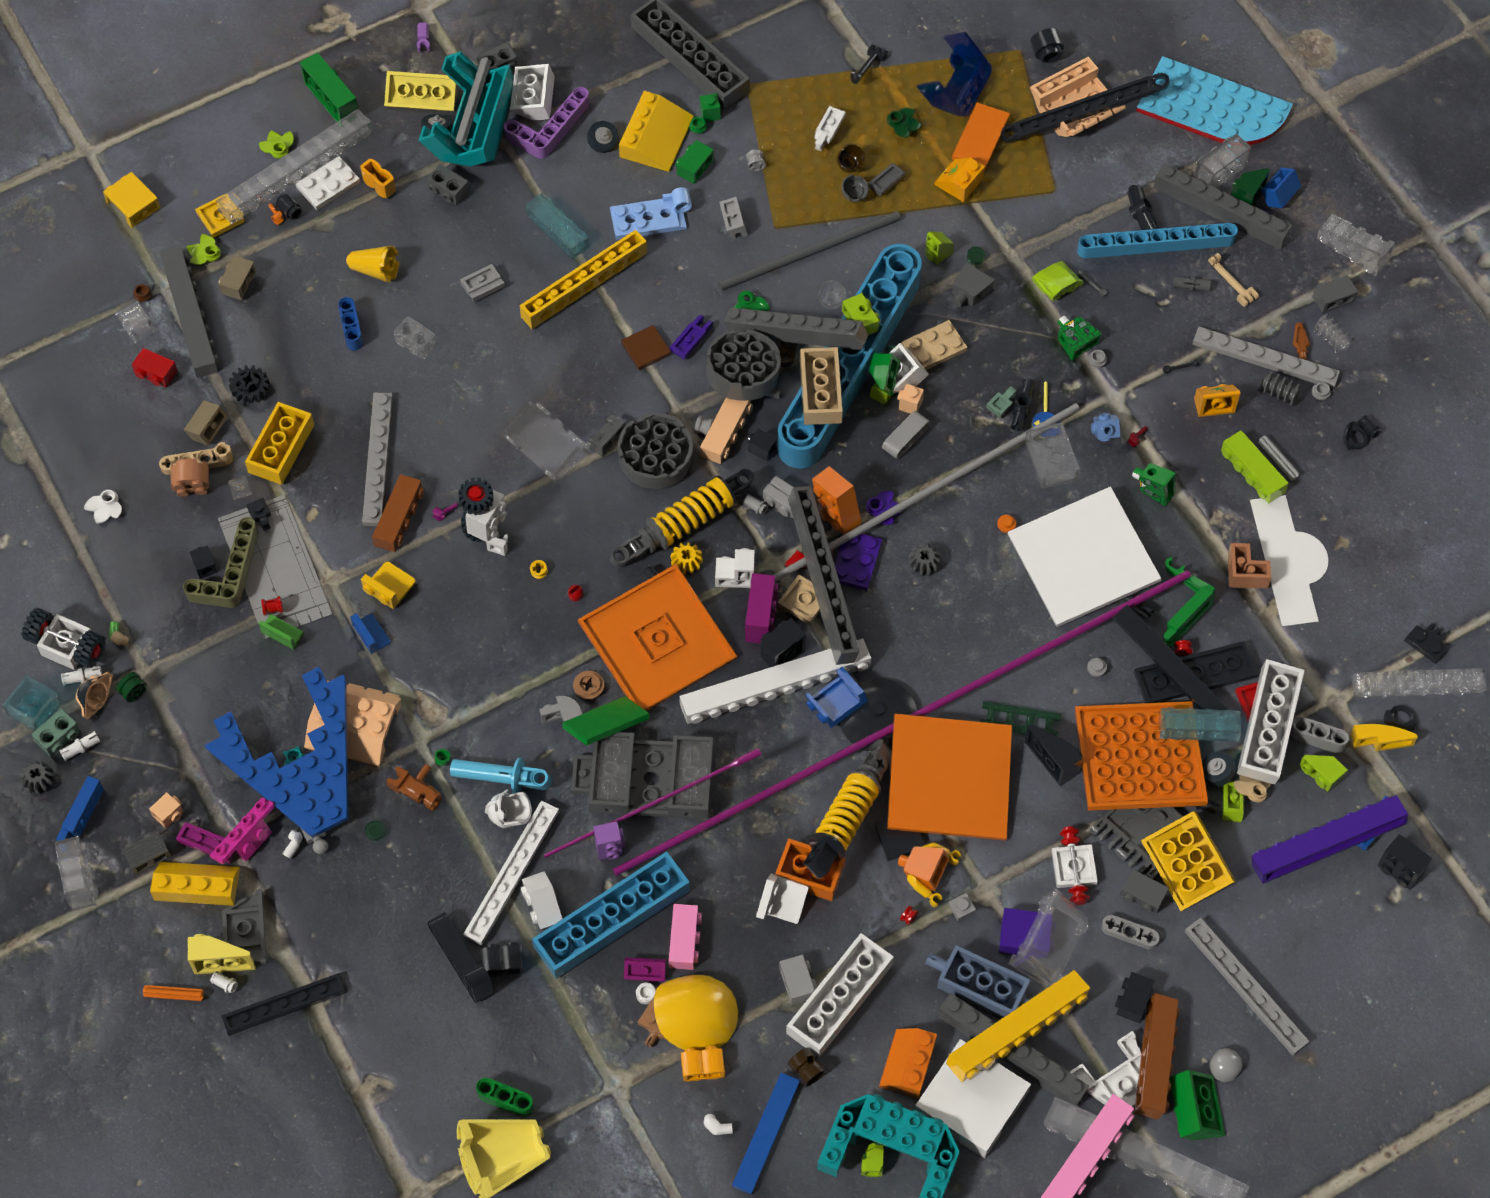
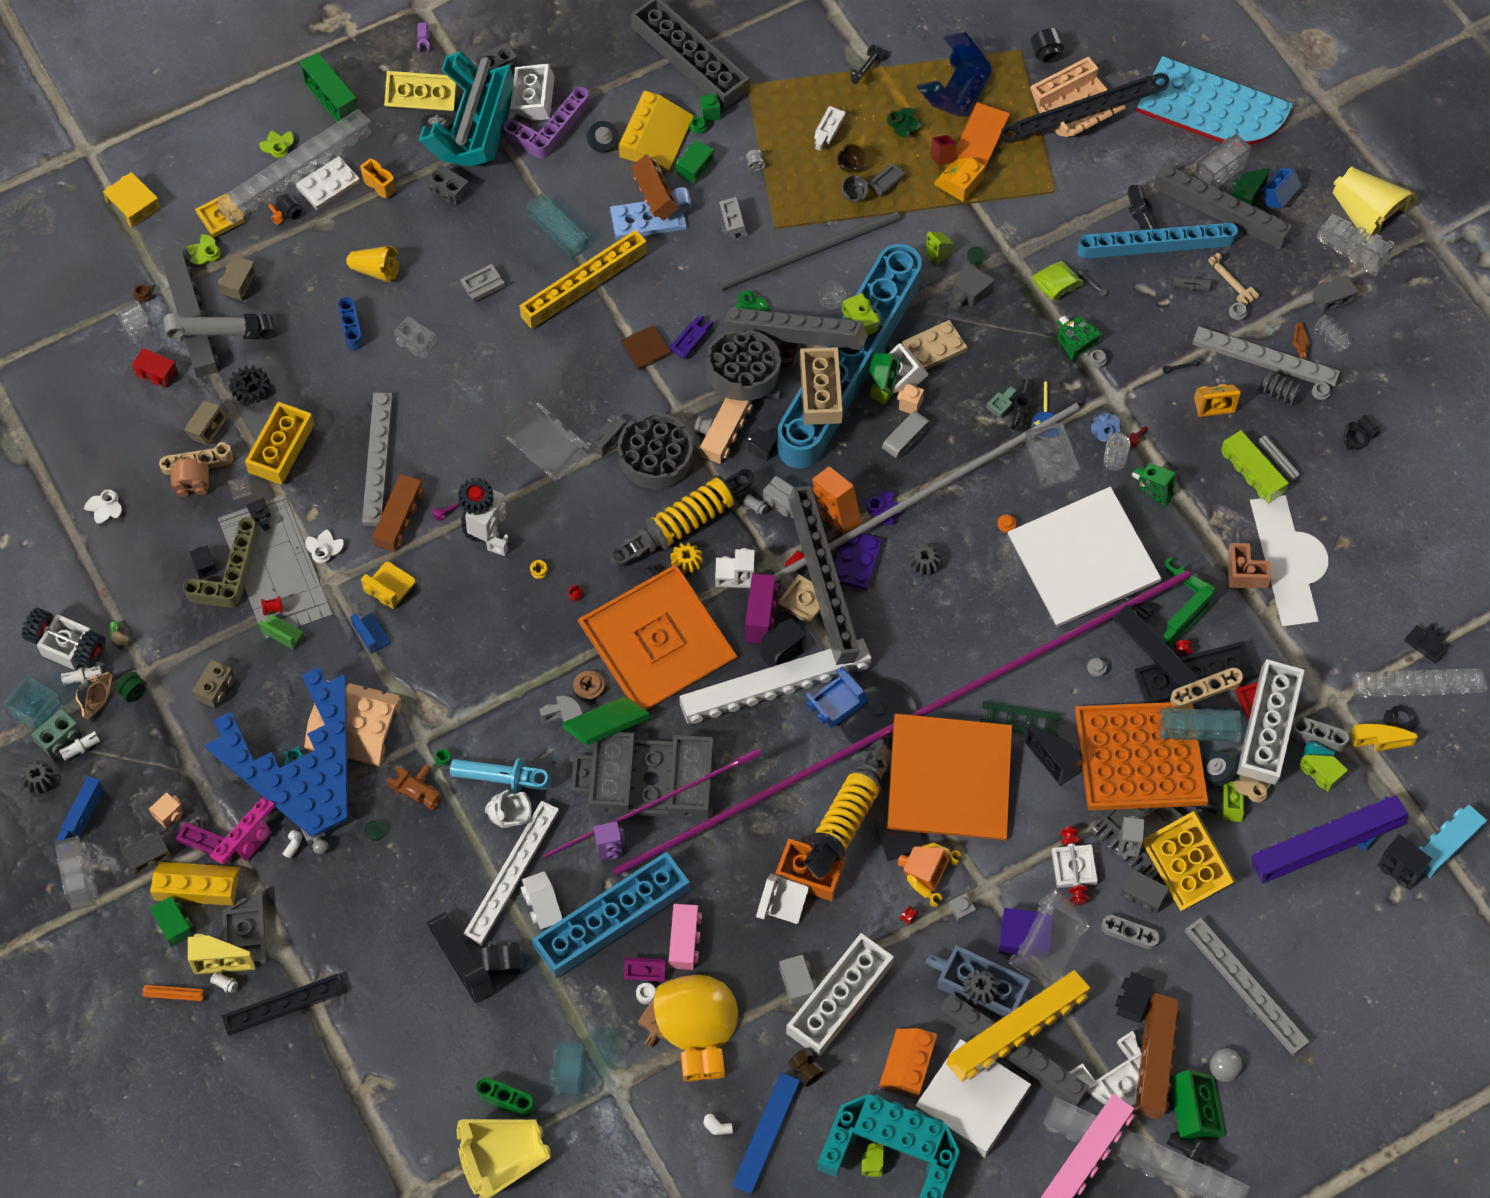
none -> green brick [150,896,193,947]
none -> light grey piece [163,313,275,342]
none -> dark tan brick [192,660,234,708]
none -> white plate [305,530,344,564]
none -> clear light blue brick [550,1041,585,1096]
none -> dark orange brick [631,154,680,221]
none -> dark red brick [930,135,956,165]
none -> dark grey gear [963,970,998,1005]
none -> clear piece [1104,433,1130,471]
none -> light grey brick [1118,816,1144,857]
none -> black pin [1166,1133,1229,1173]
none -> tan beam [1170,668,1243,708]
none -> light grey plate [1229,303,1247,320]
none -> teal cone [1304,741,1335,756]
none -> light yellow cone [1332,166,1417,242]
none -> medium azure brick [1419,805,1487,879]

